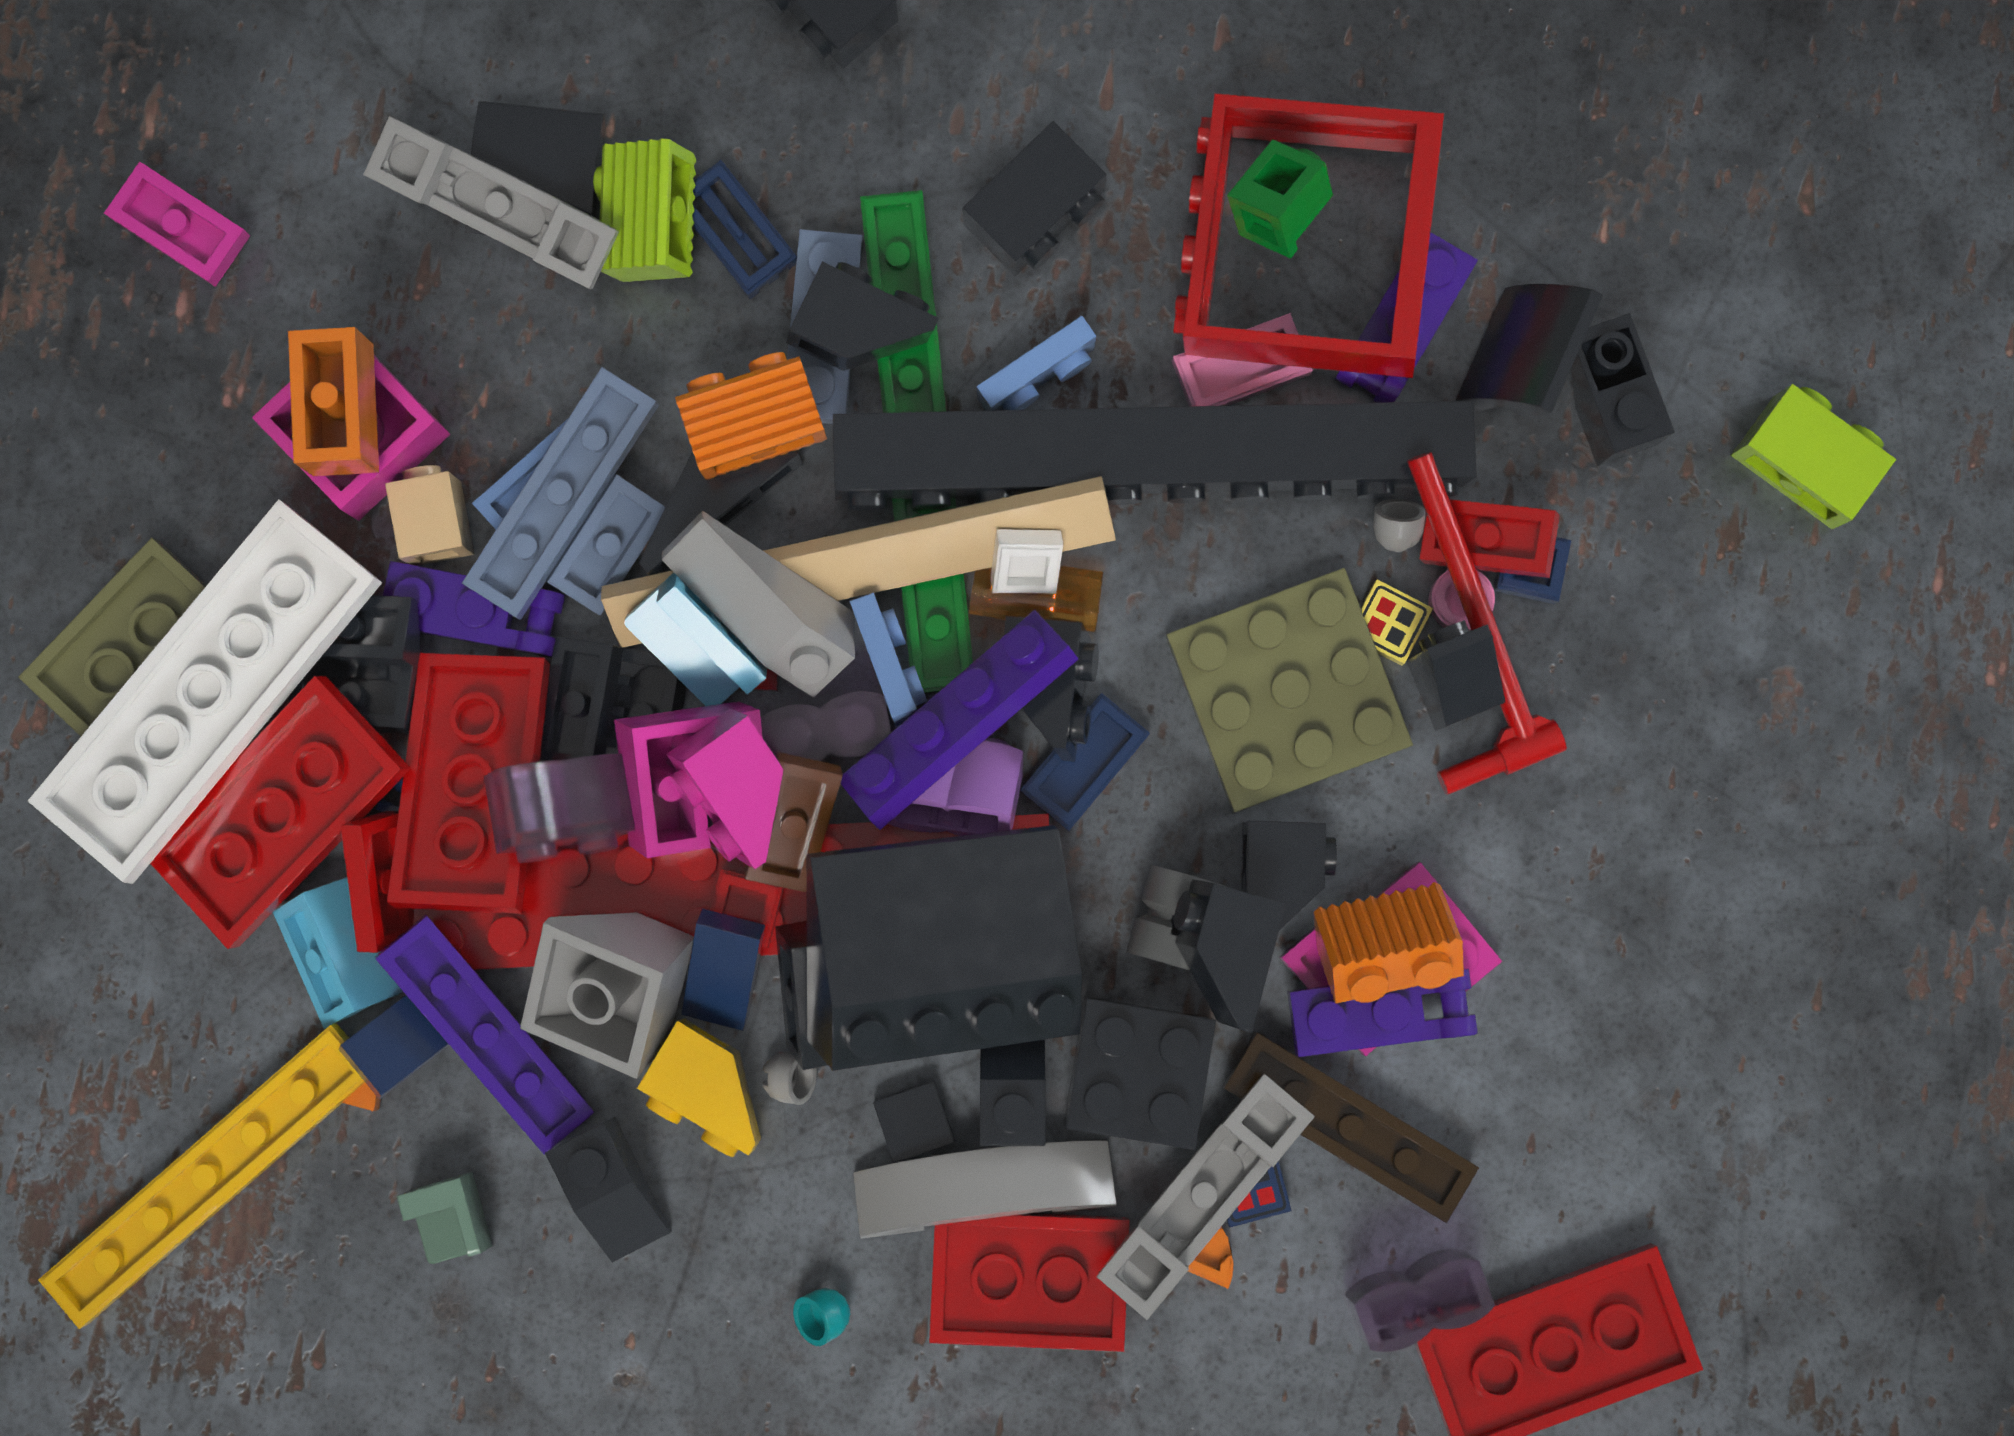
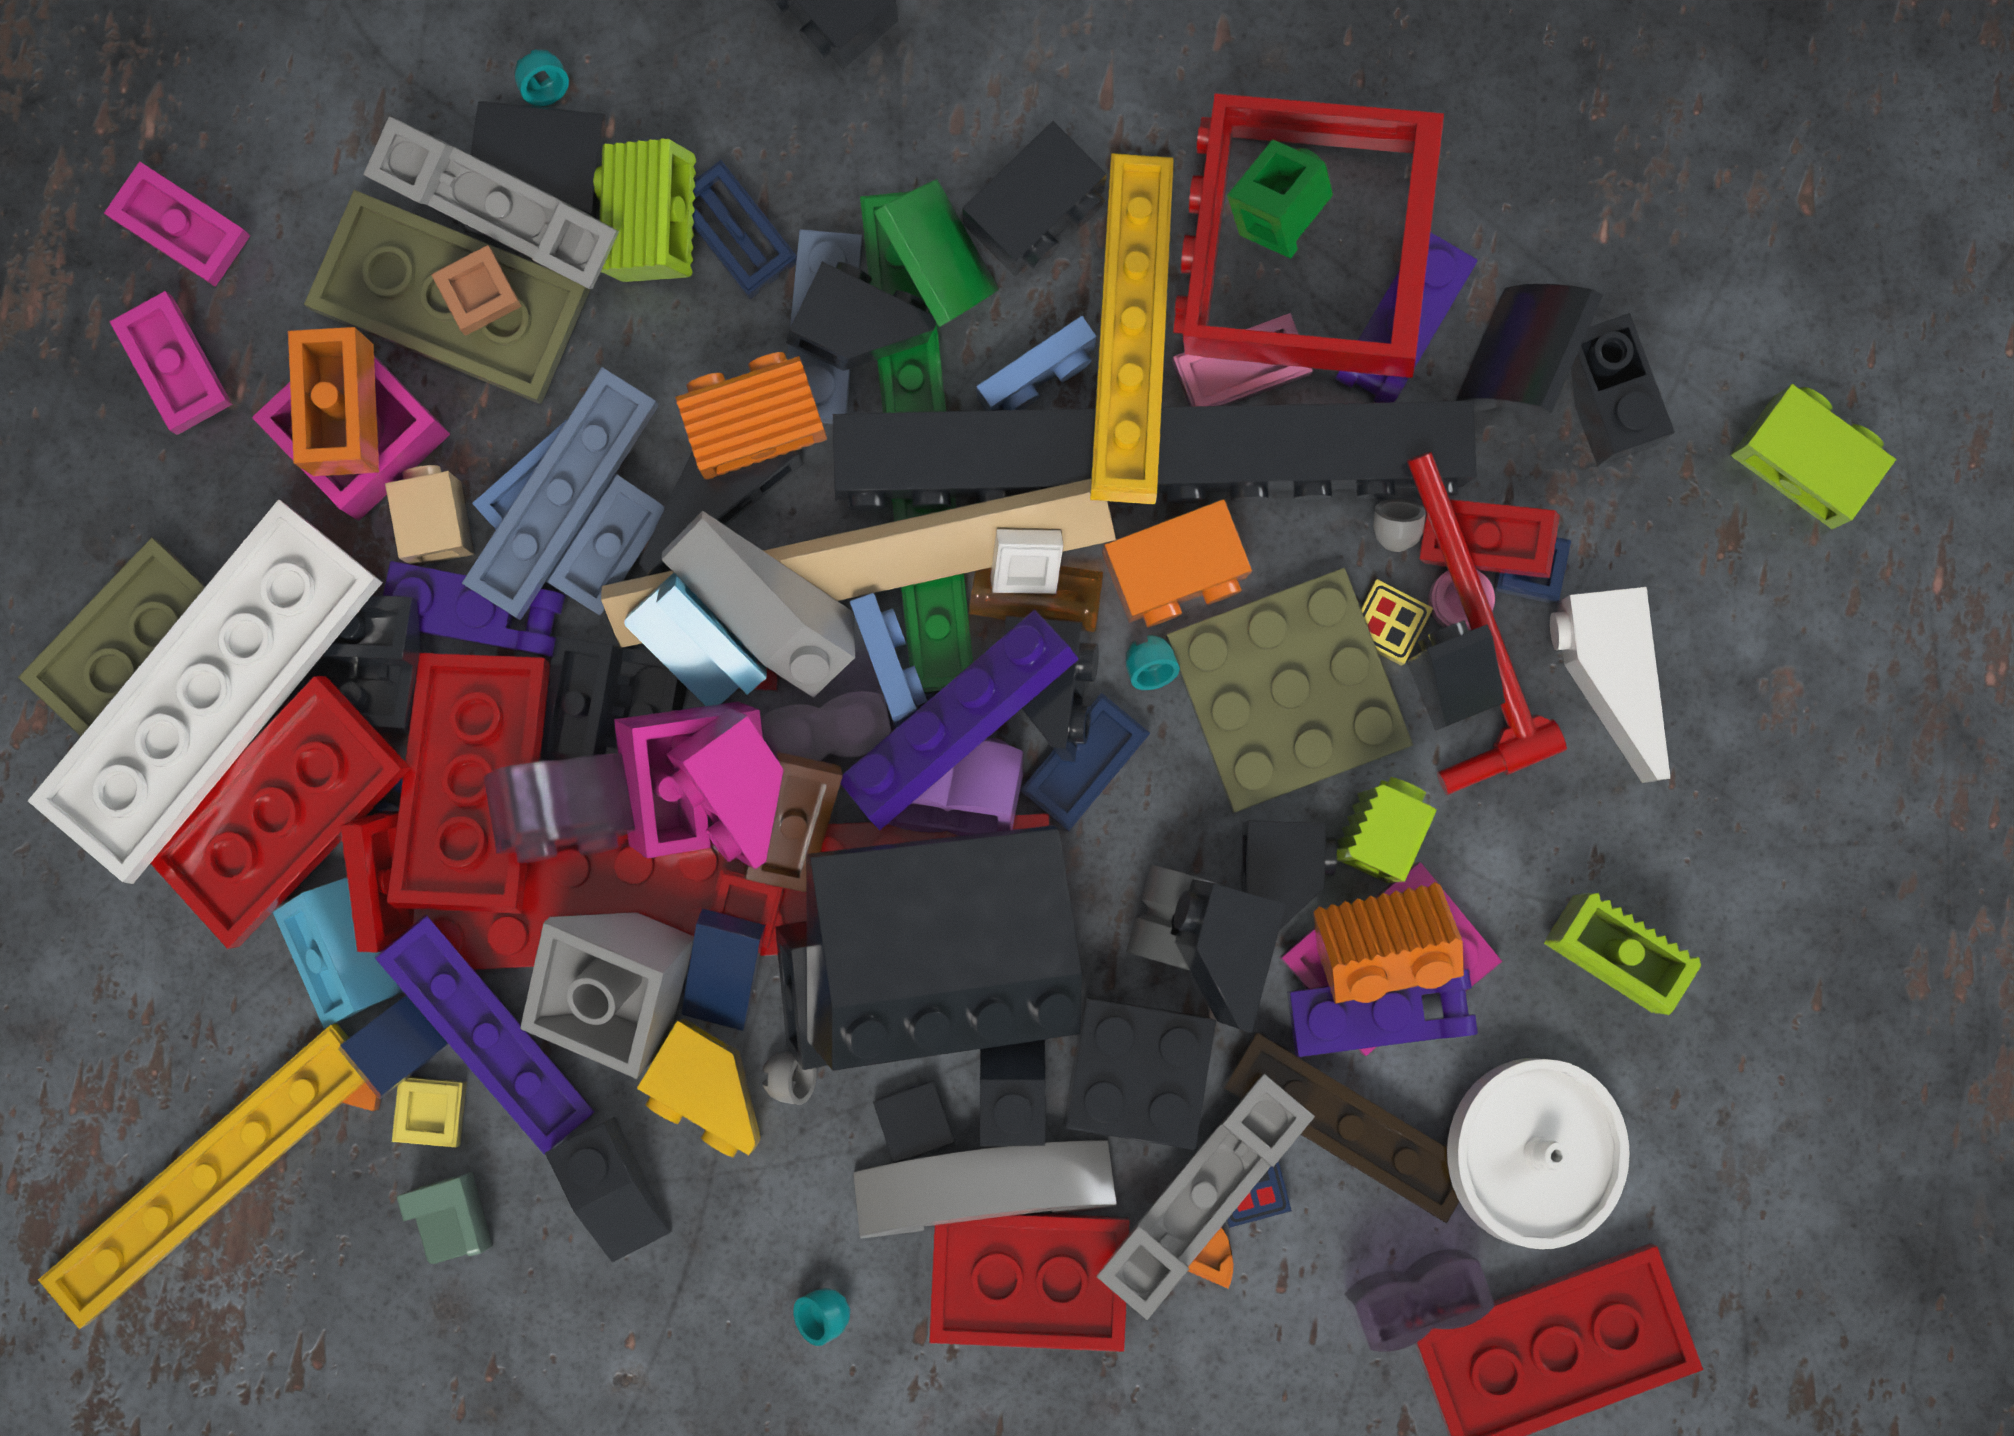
none -> dark pink plate [109,291,233,435]
none -> olive plate [304,190,590,404]
none -> light yellow tile [392,1076,467,1148]
none -> nougat plate [431,245,522,336]
none -> teal hinge [514,49,569,106]
none -> green slope [874,179,999,327]
none -> yellow tile [1090,153,1174,504]
none -> orange brick [1102,499,1252,627]
none -> teal hinge [1126,635,1180,690]
none -> lime brick [1336,777,1437,883]
none -> white piece [1447,1058,1629,1249]
none -> lime brick [1544,893,1701,1016]
none -> white slope [1550,587,1670,783]

